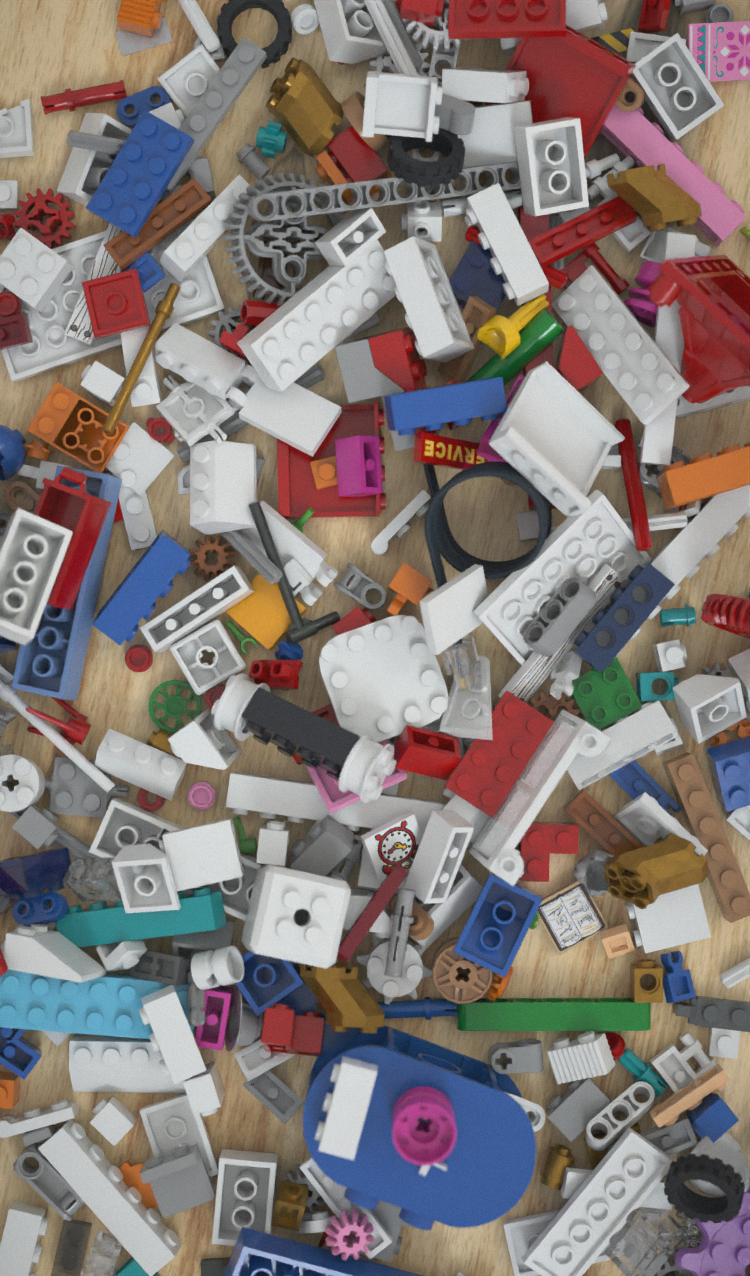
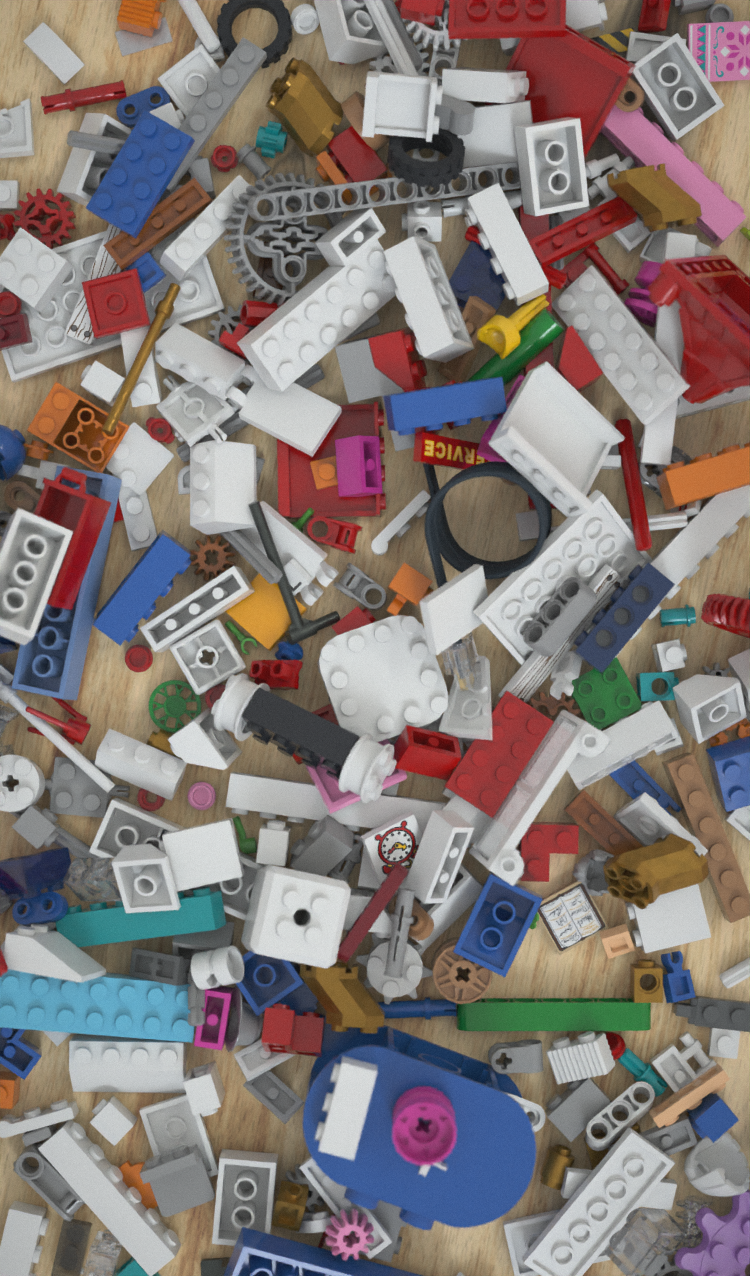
white bracket [96,941,147,971] -> none
white brick [138,985,207,1084] -> none
orange gear [487,962,514,1002] -> none
black tyre [664,1154,745,1223] -> none
none -> white slope [23,22,84,85]
none -> red plate [211,145,238,173]
none -> red piece [307,516,363,554]

